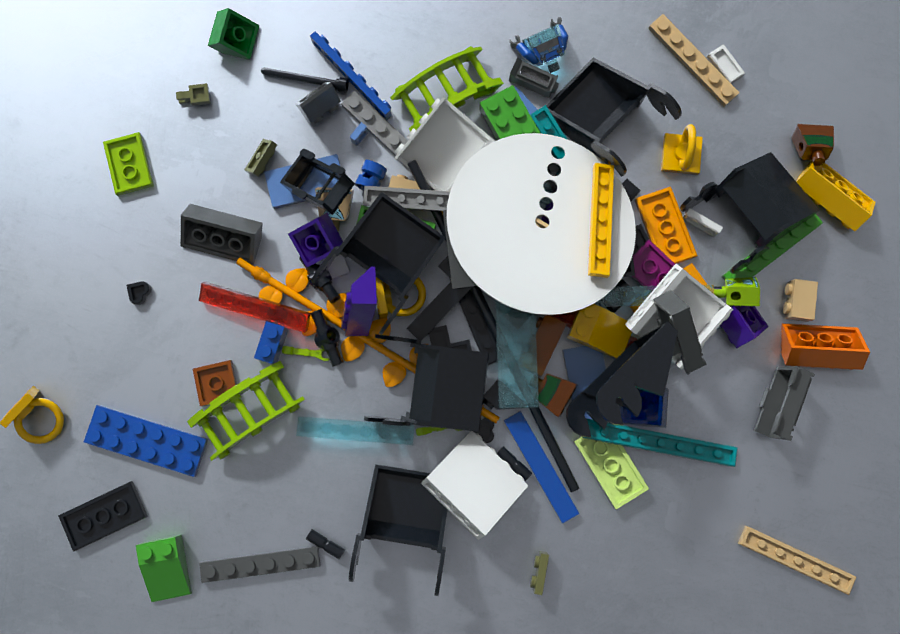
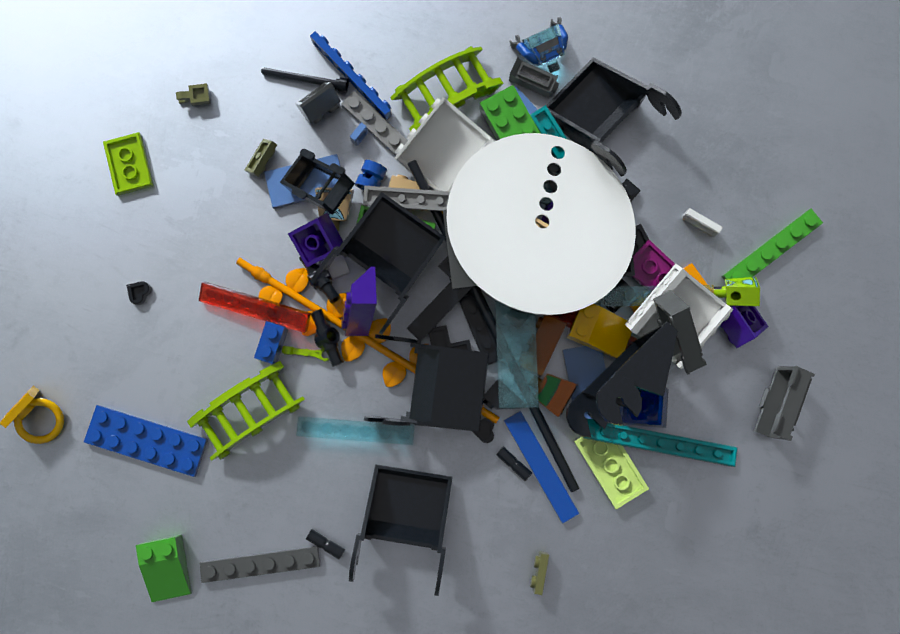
black tile [58,481,148,552] -> none
dark grey slope [180,204,263,265] -> none
dark orange tile [193,360,237,406] -> none
green slope [207,8,259,60] -> none
yellow tile [376,277,426,319] -> none
lime piece [416,427,462,436] -> none
white panel [421,431,528,540] -> none
yellow plate [588,163,614,278] -> none
light orange tile [635,186,697,264] -> none
tan plate [648,14,739,107] -> none
yellow tile [661,124,703,175] -> none
black piece [680,152,820,274] -> none
white tile [707,44,745,84] -> none
tan tile [738,526,856,595] -> none
orange slope [781,323,870,370] -> none
tan brick [783,279,818,322] -> none
reddish brown torso [791,124,834,166] -> none
yellow slope [796,160,876,231] -> none

